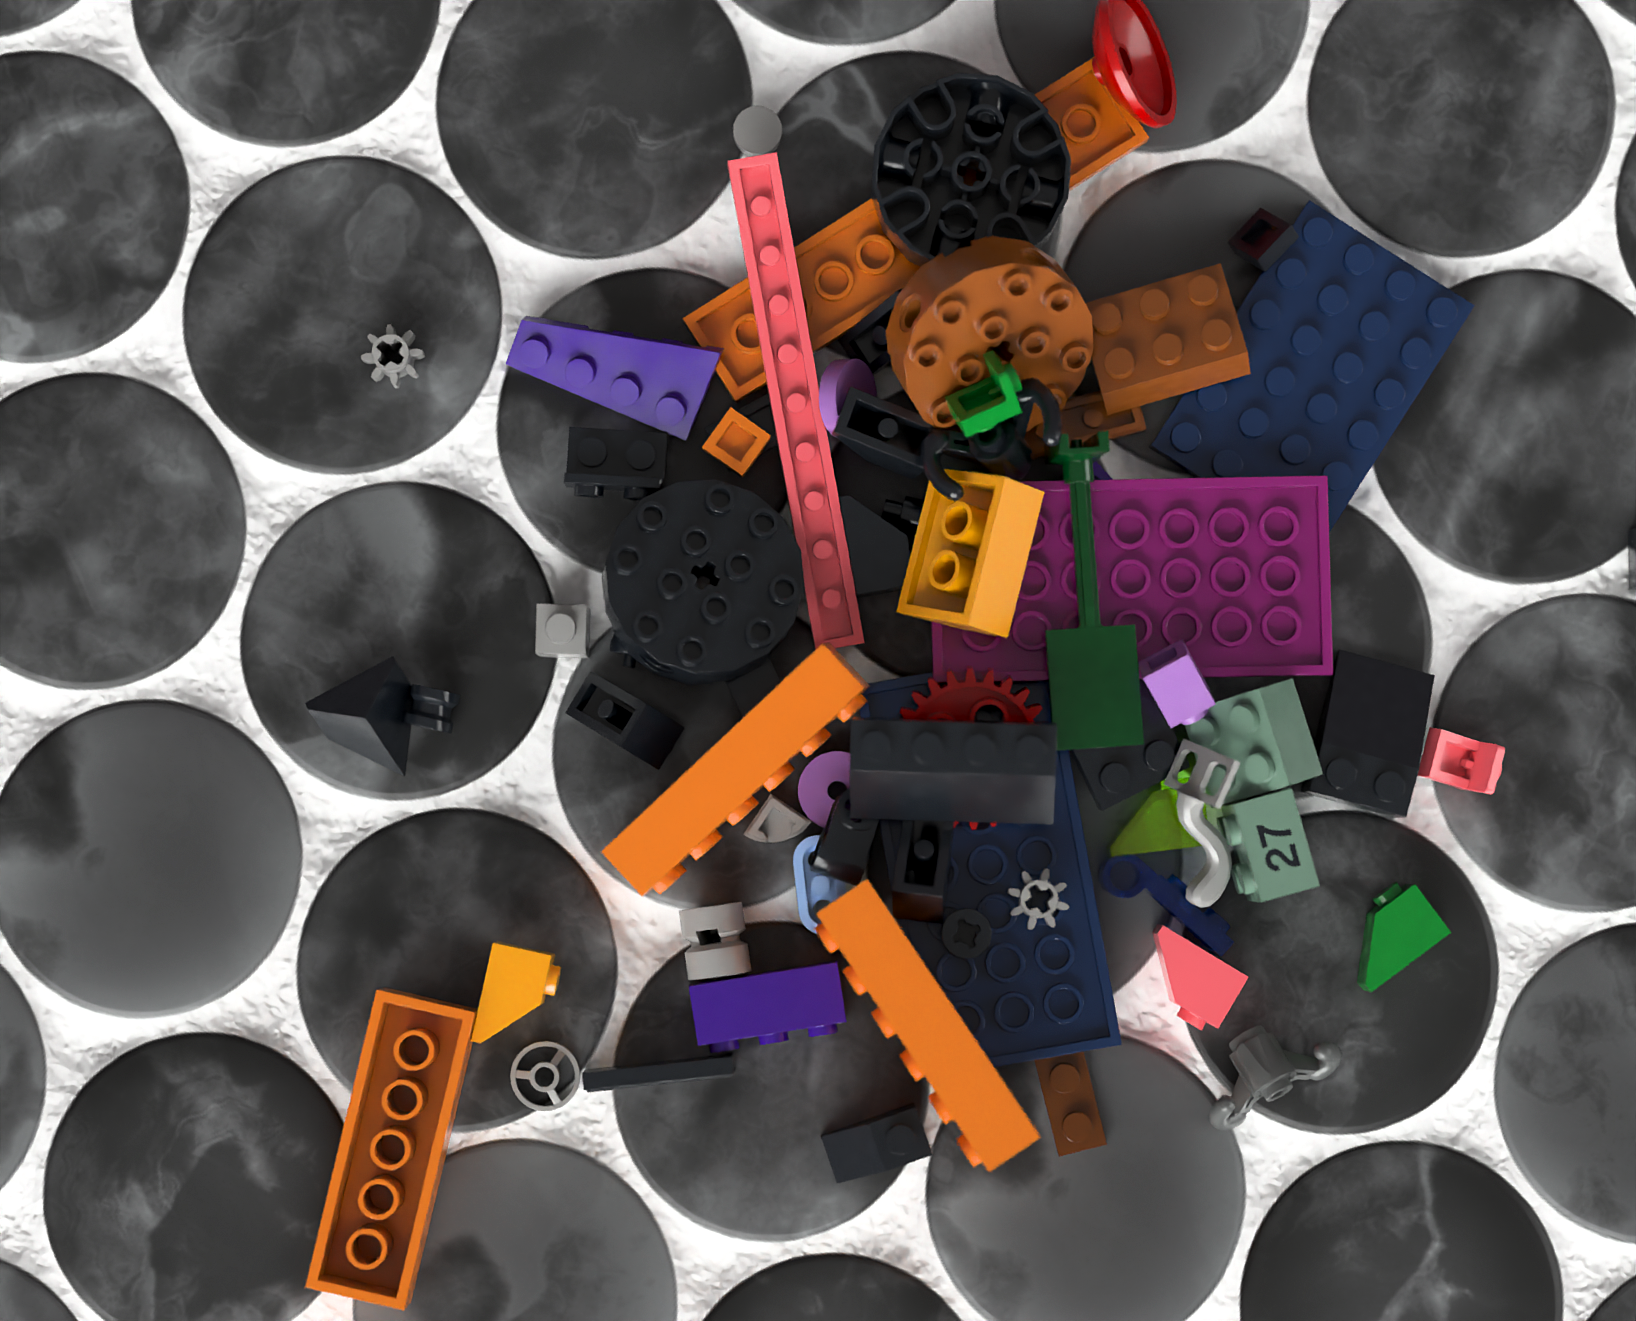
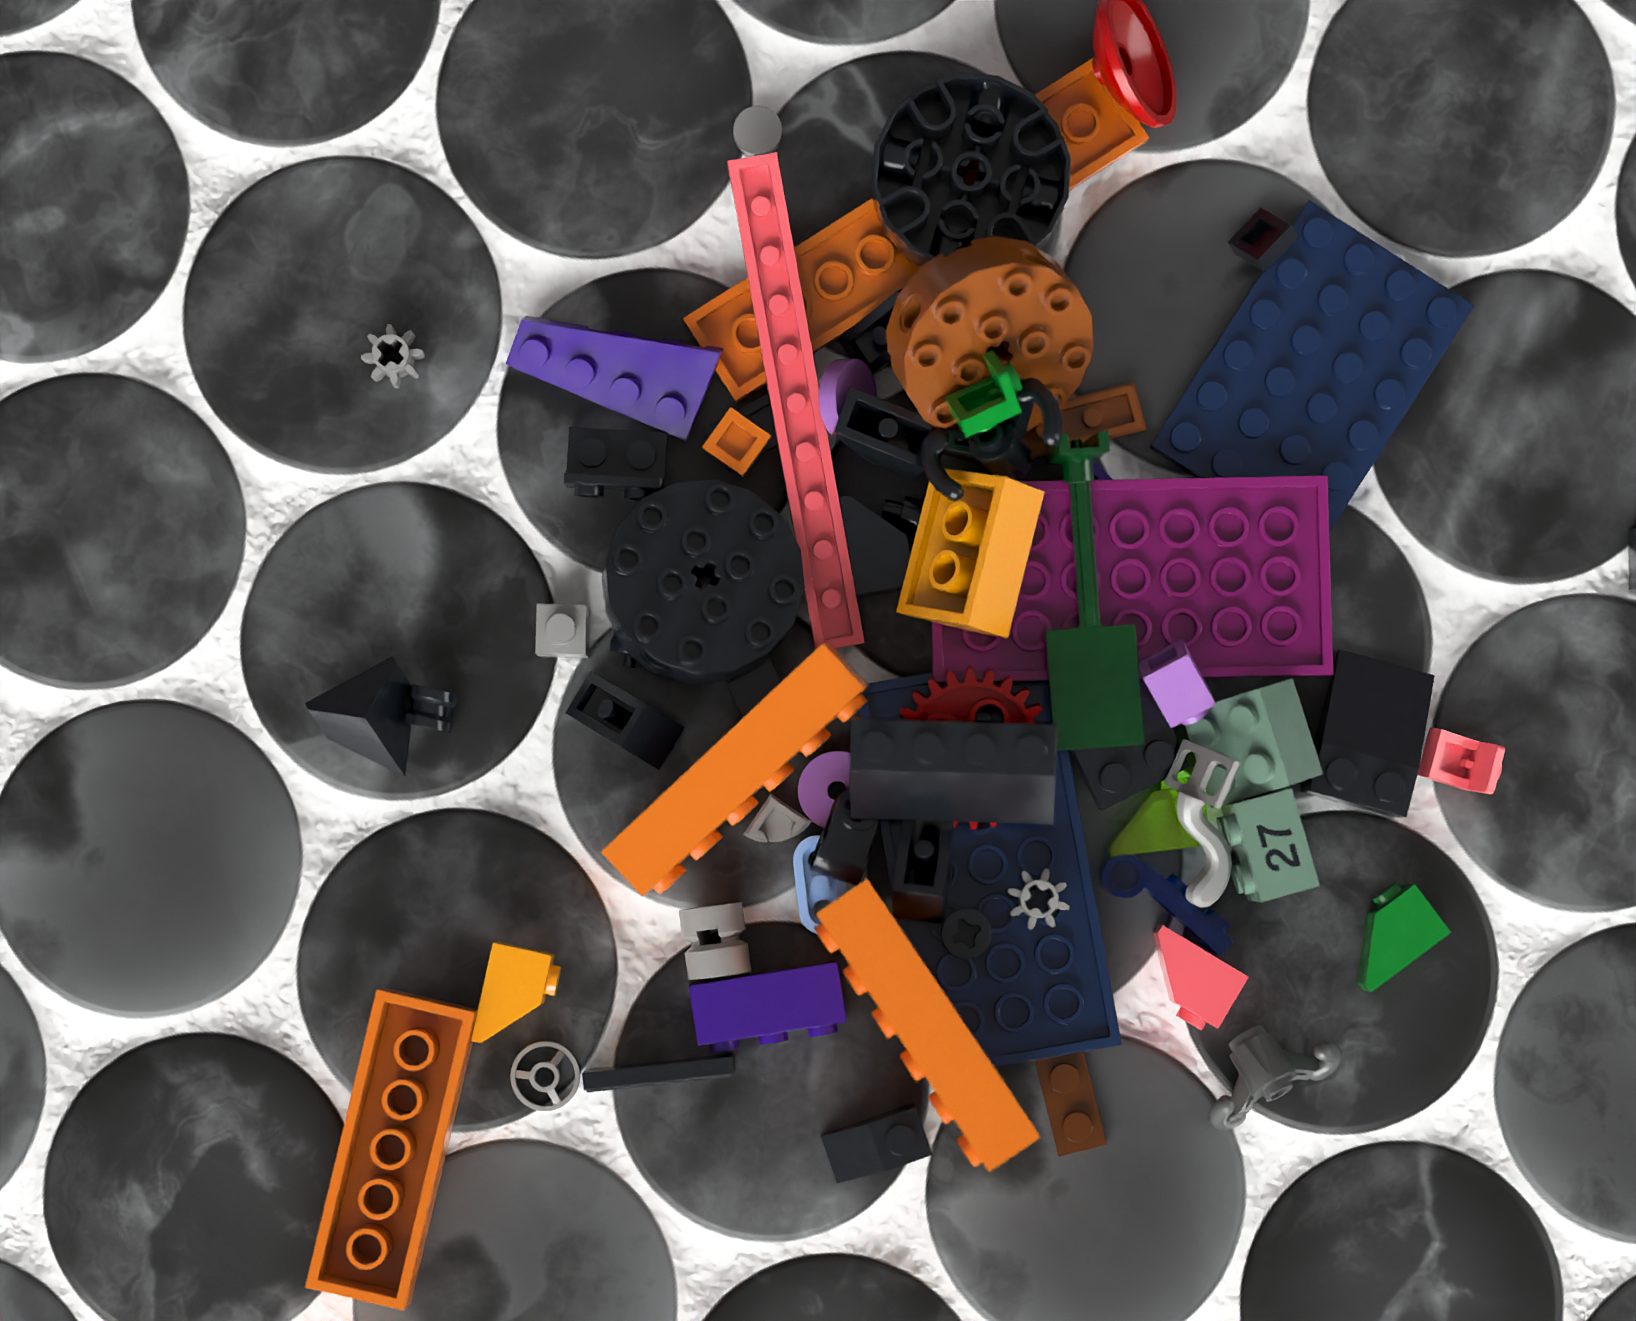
dark orange brick [1085,263,1251,415] -> none

